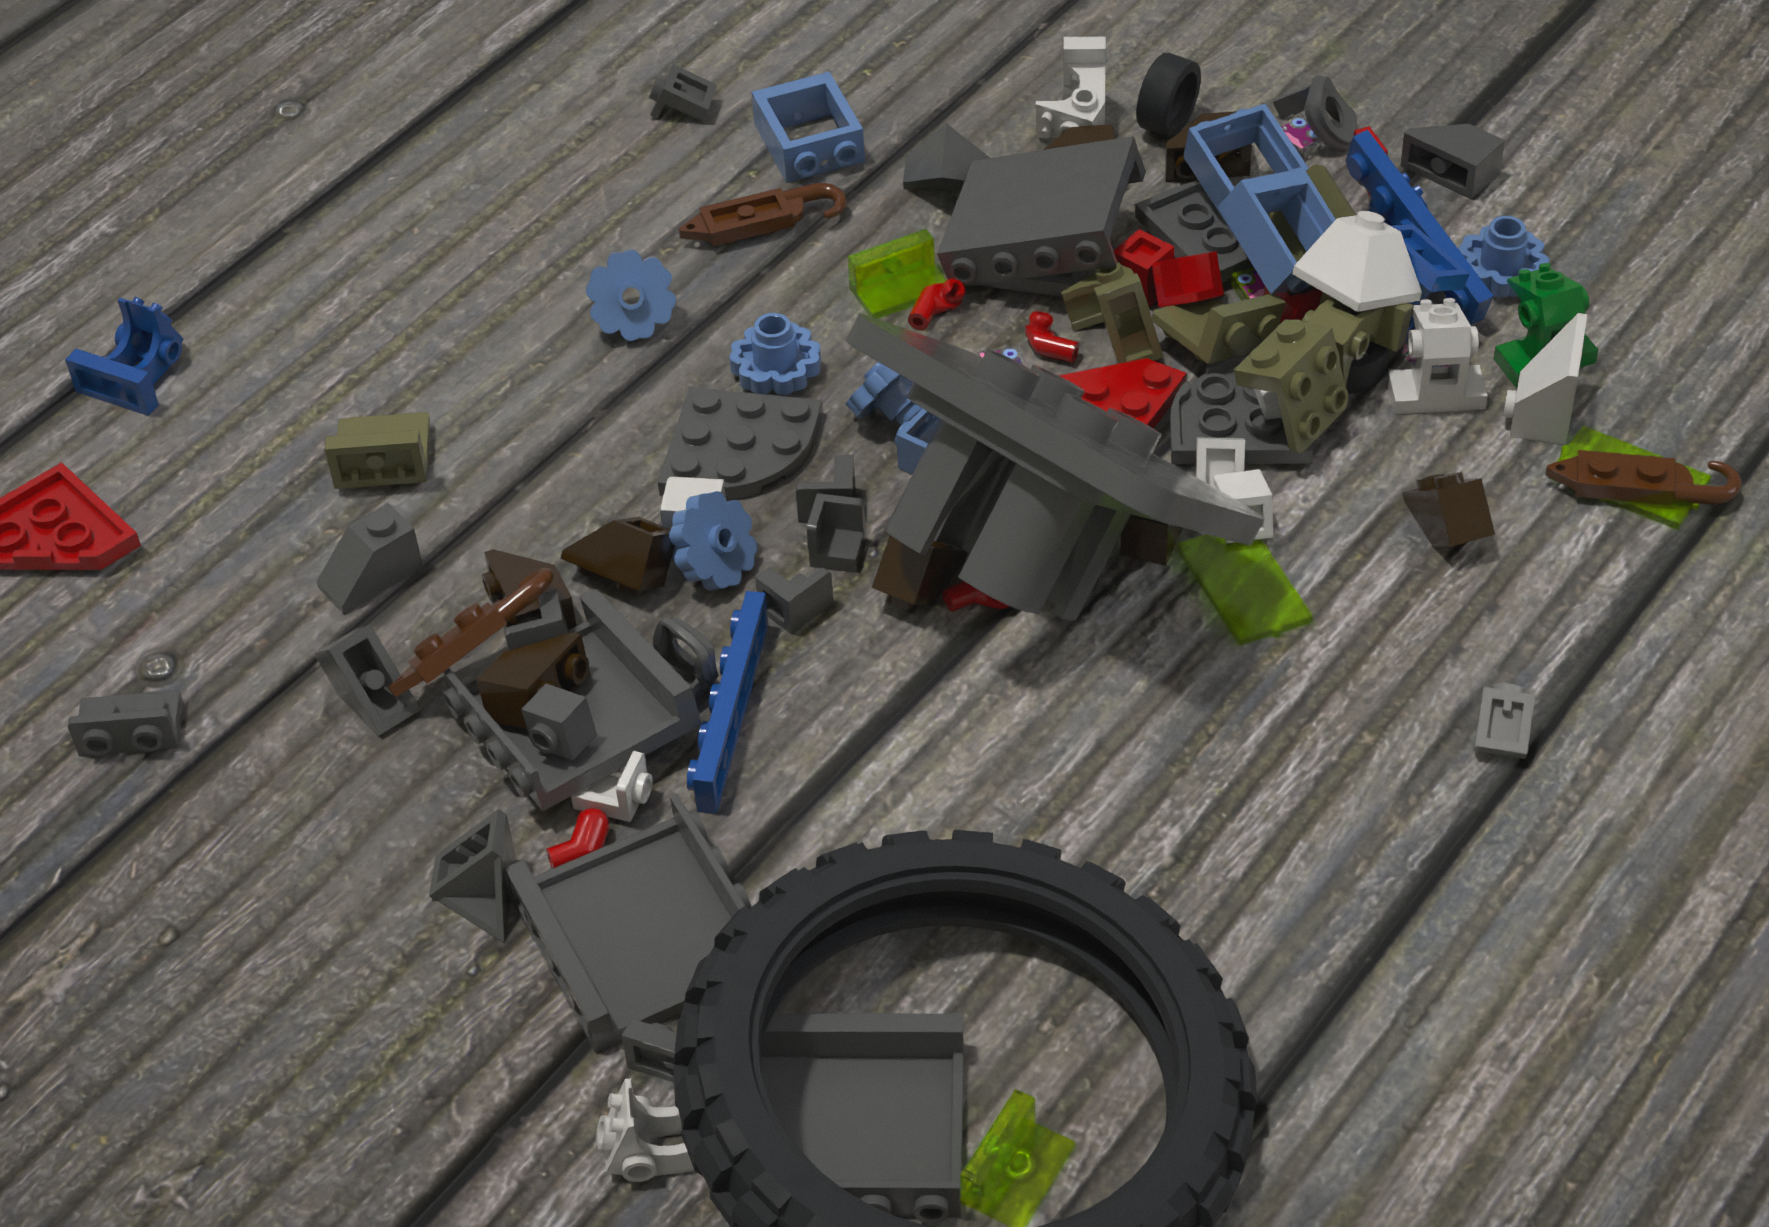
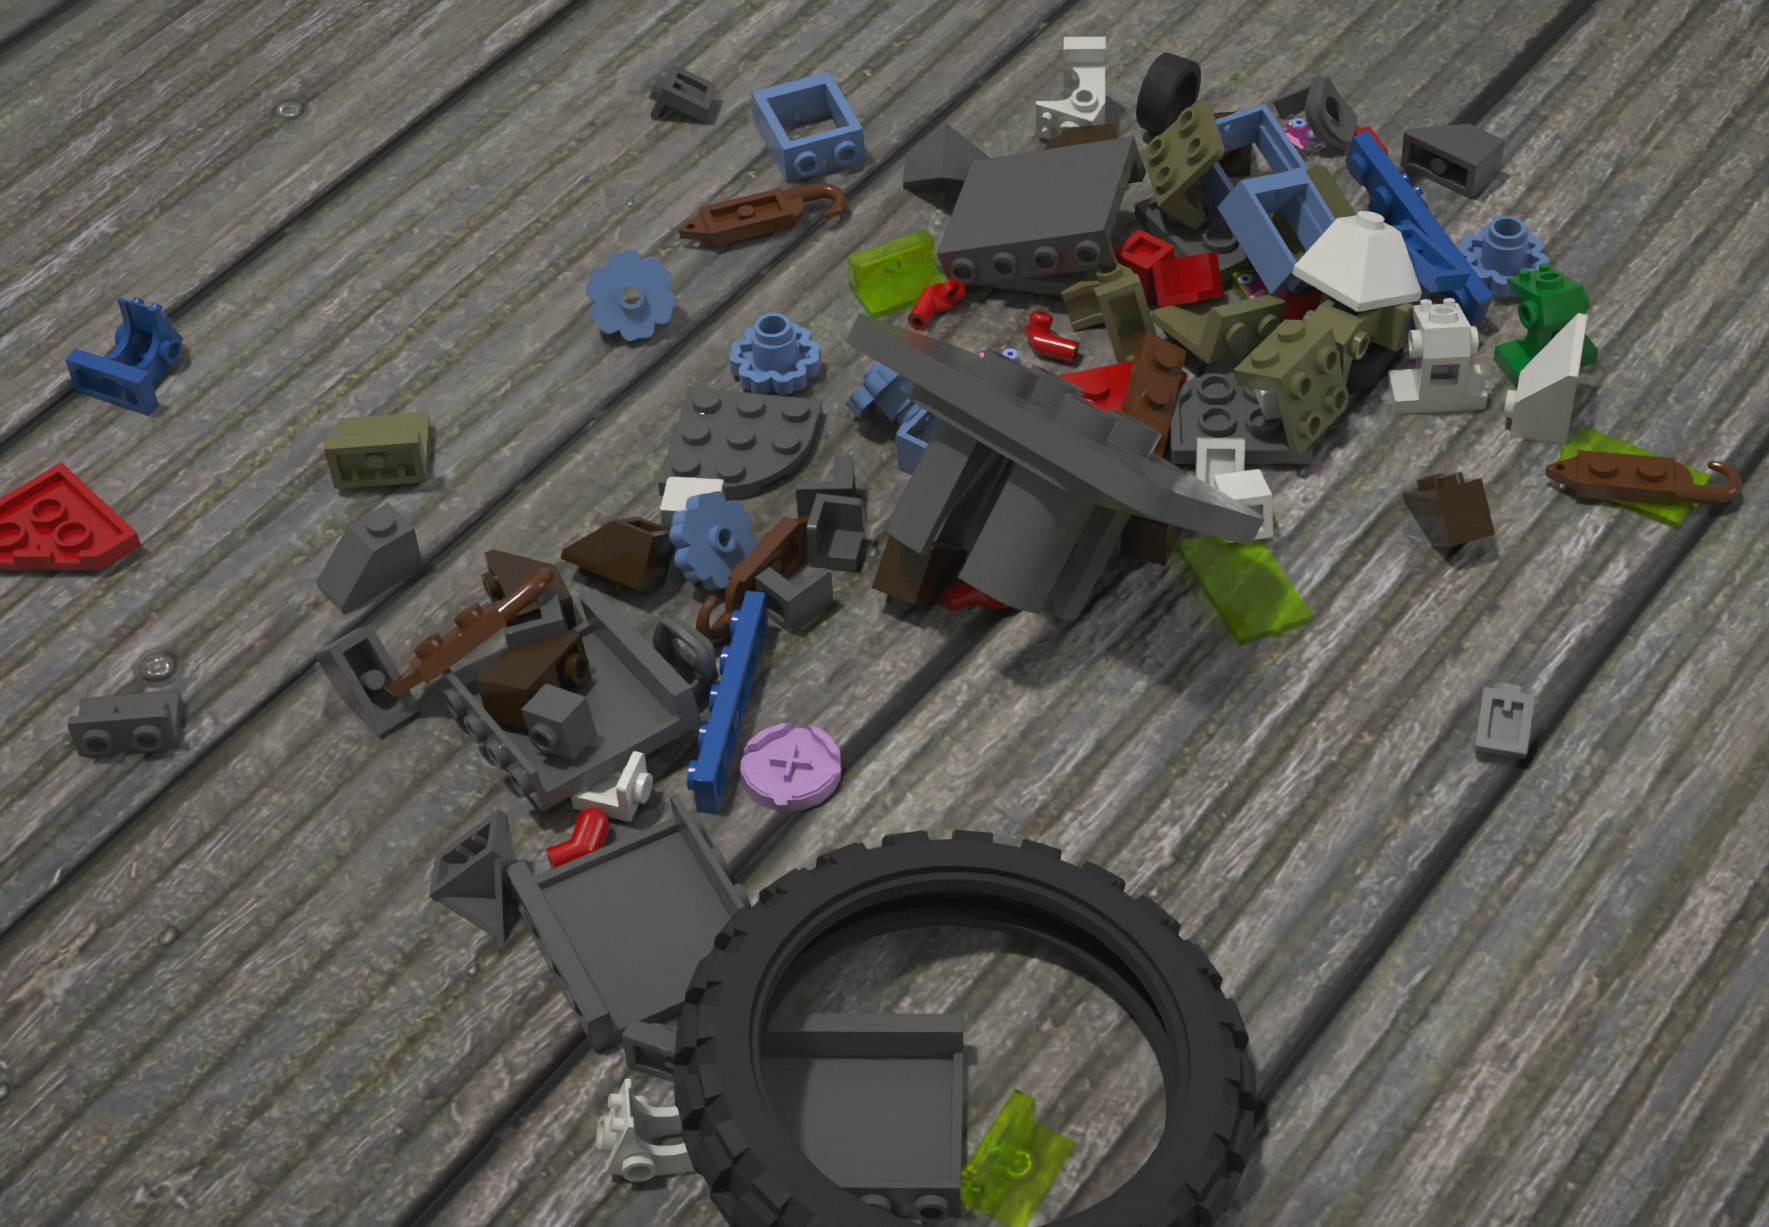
none -> reddish brown plate [696,515,810,645]
none -> lavender tile [740,723,841,812]
none -> reddish brown plate [1121,332,1186,458]
none -> olive bracket [1143,98,1225,230]

